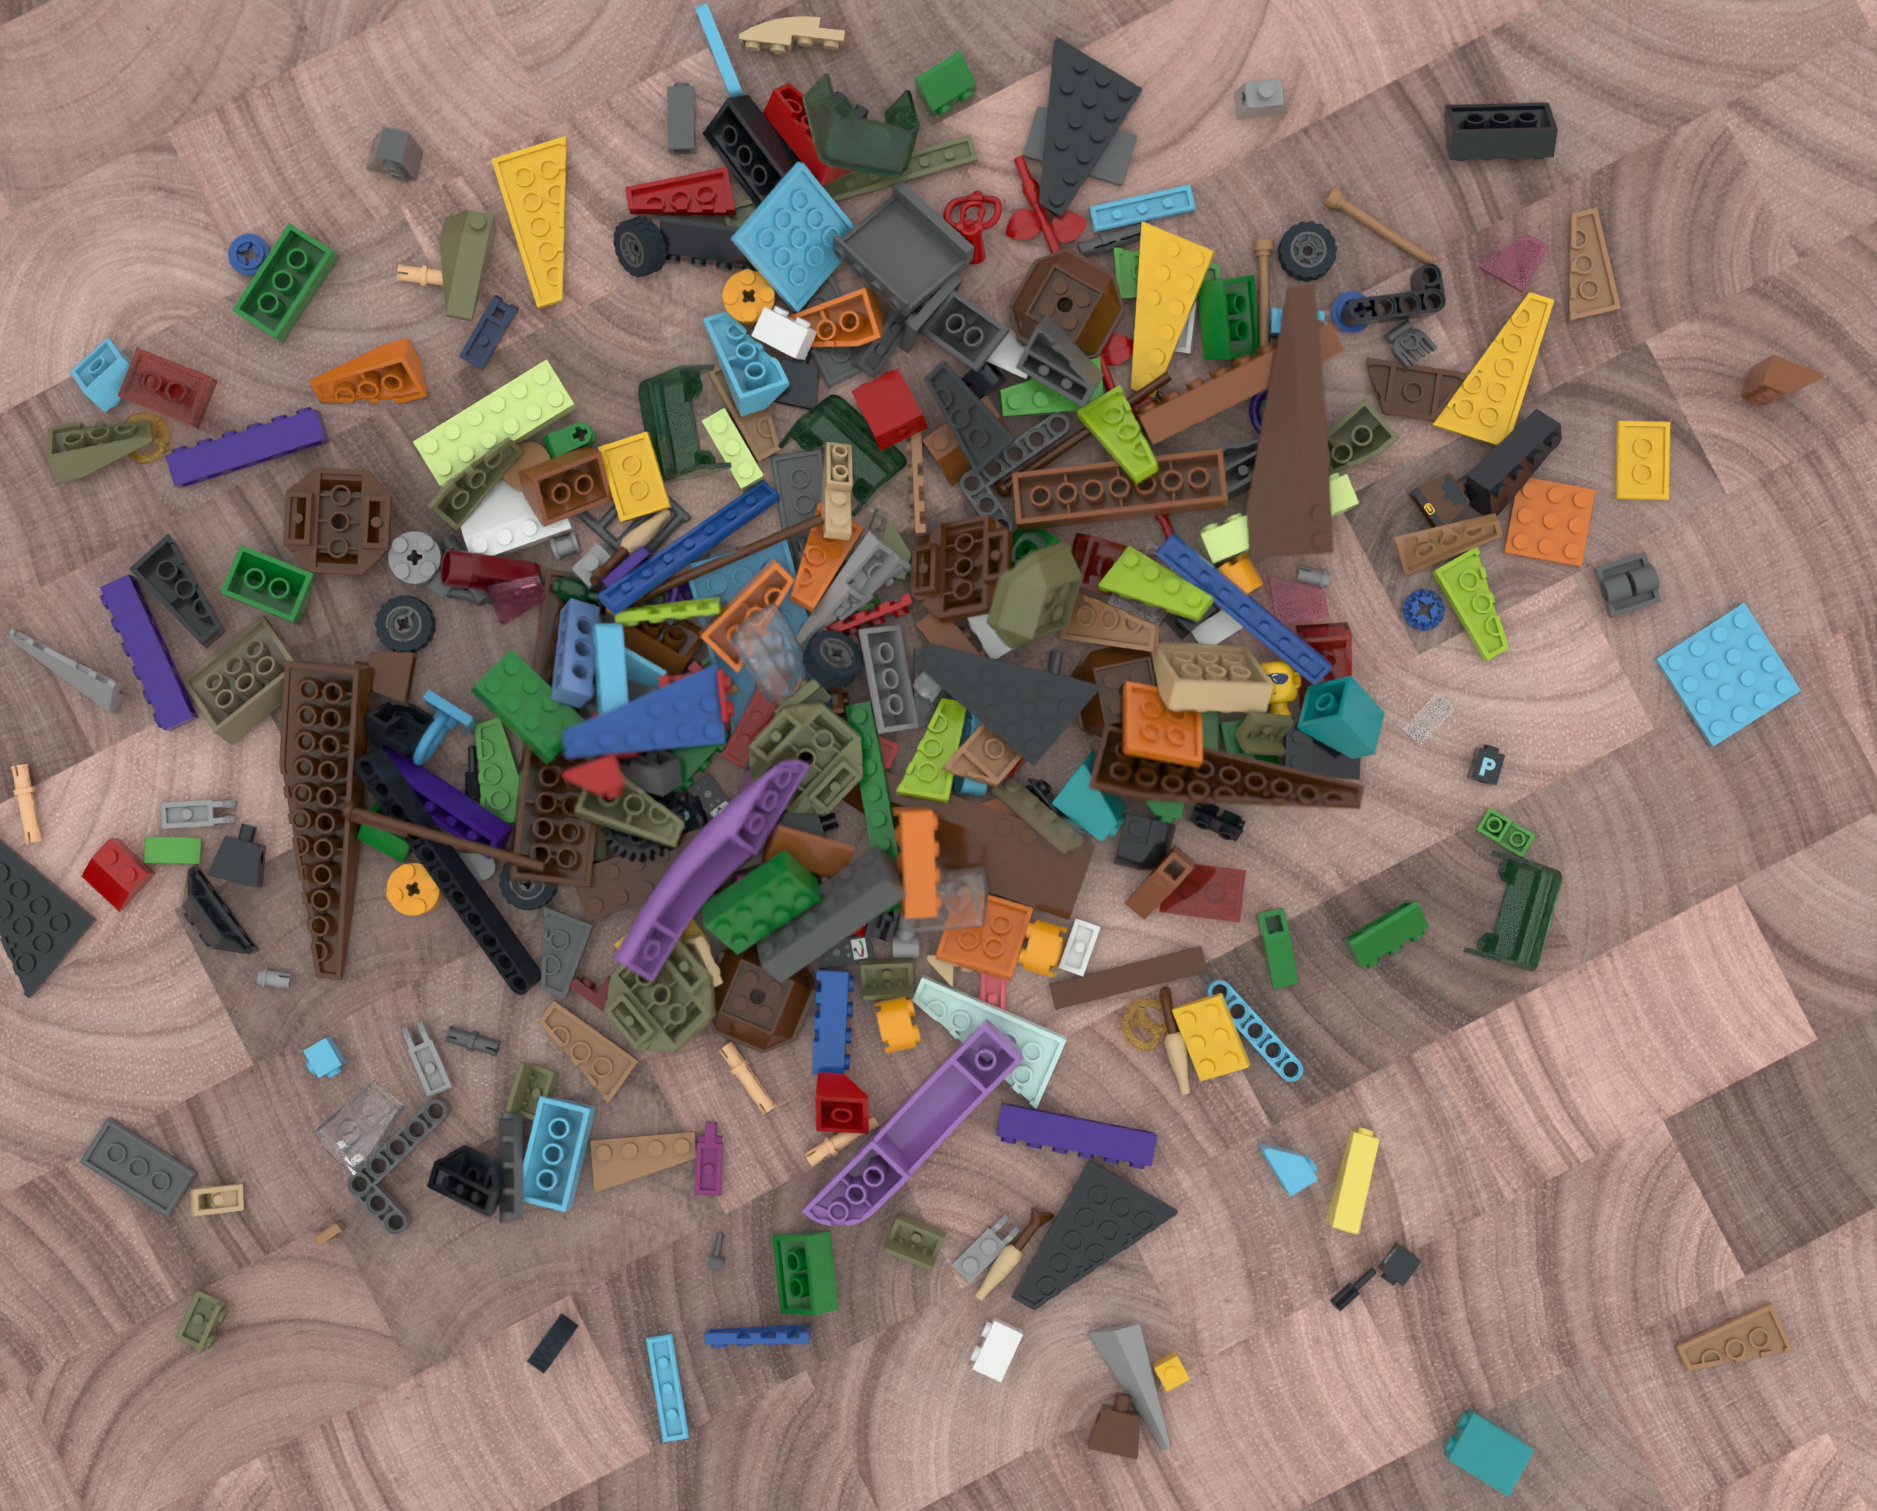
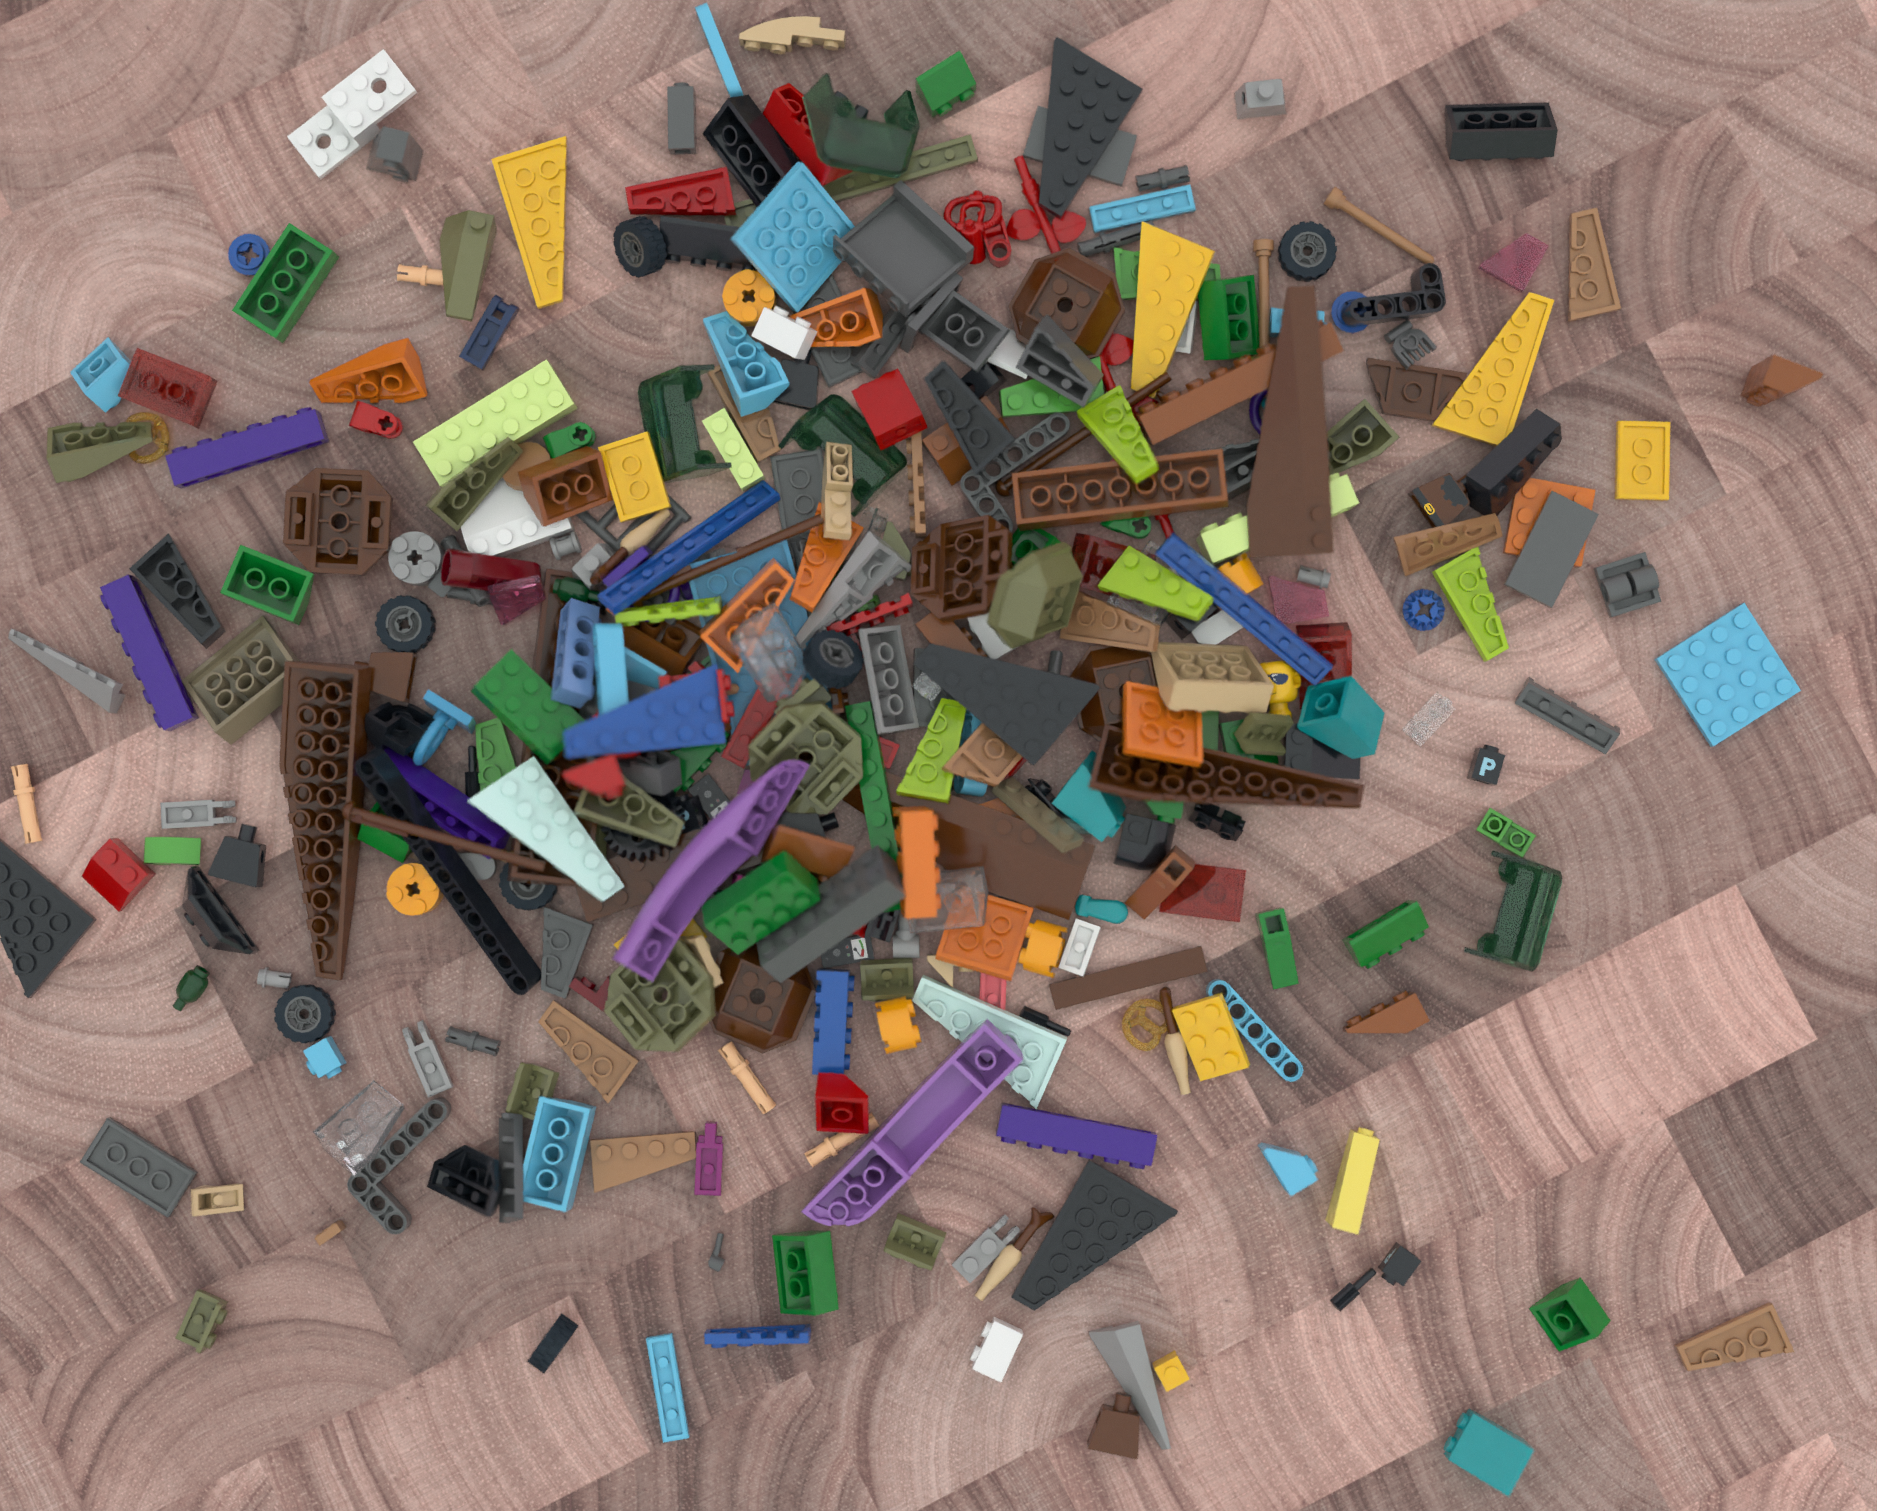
none -> dark green plant [172,965,210,1011]
none -> black wheel [274,984,336,1043]
none -> white bracket [287,49,417,179]
none -> red piece [349,401,403,439]
none -> light aqua wing [467,756,625,902]
none -> red piece [982,214,1011,268]
none -> black axle [1019,1005,1071,1037]
none -> teal piece [1075,895,1128,924]
none -> green piece [1100,516,1152,539]
none -> dark grey pin [1135,165,1190,192]
none -> dark orange slope [1342,990,1430,1033]
none -> dark grey tile [1504,491,1599,608]
none -> dark grey hinge [1515,677,1620,755]
none -> green slope [1529,1277,1611,1352]

